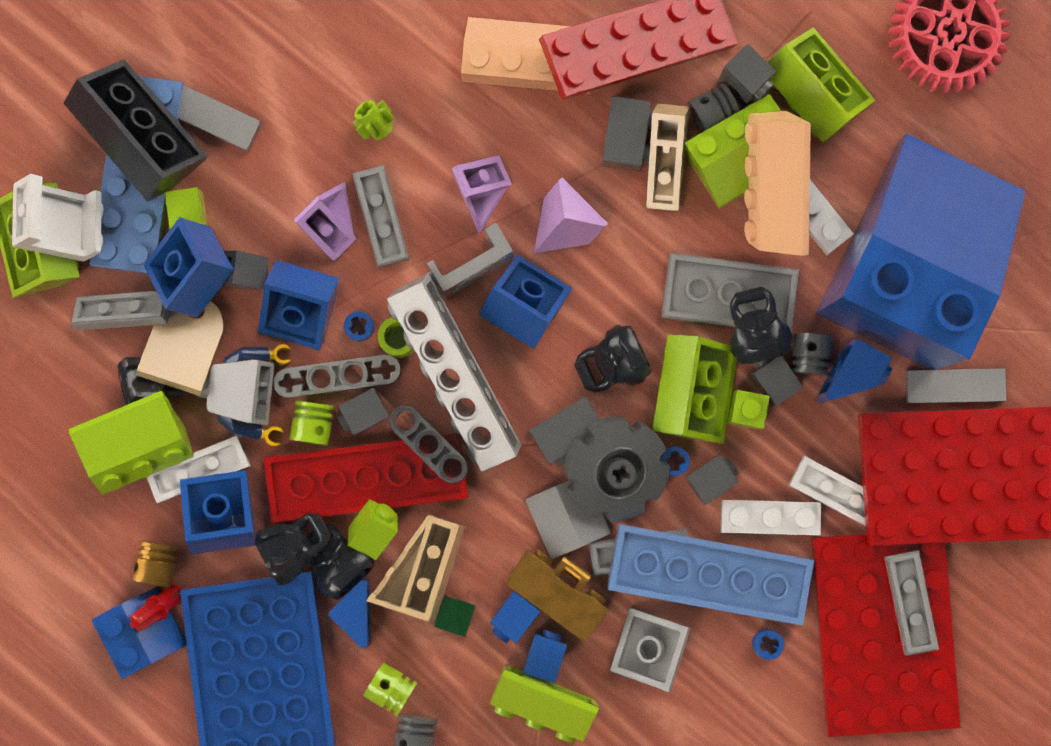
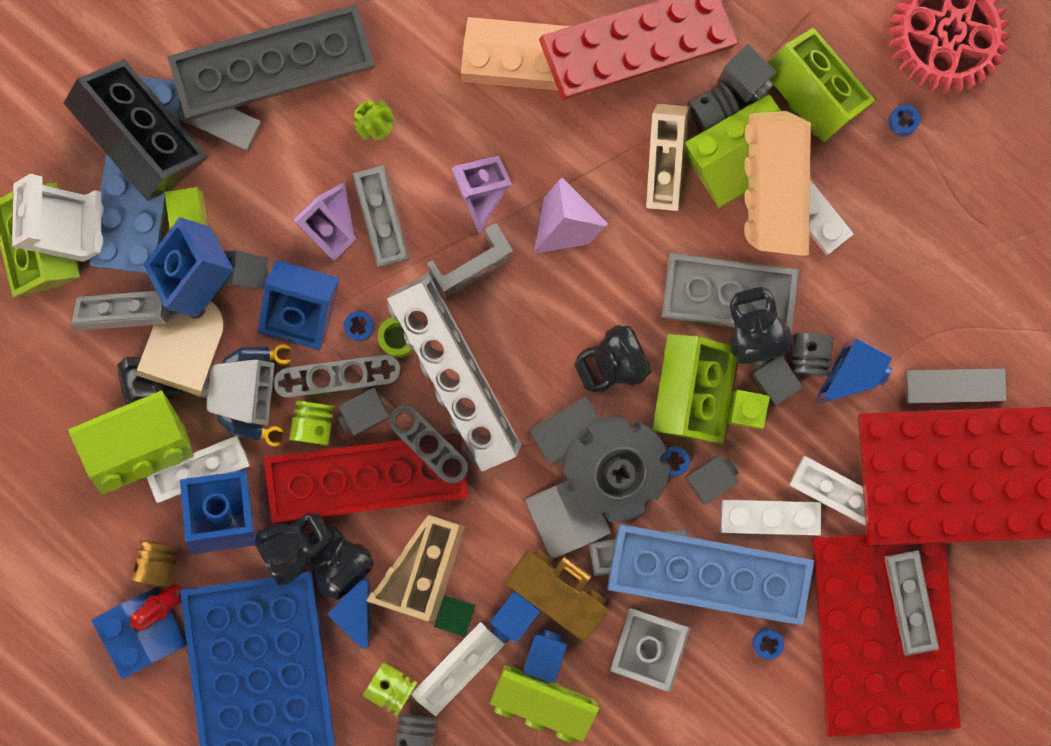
lime brick [348,499,398,560] -> none
blue slope [478,254,572,349] -> none
dark grey brick [601,96,653,172] -> none
blue slope [815,133,1025,370] -> none
none -> dark grey plate [167,4,375,121]
none -> white plate [411,622,505,716]
none -> blue bush [889,104,920,136]

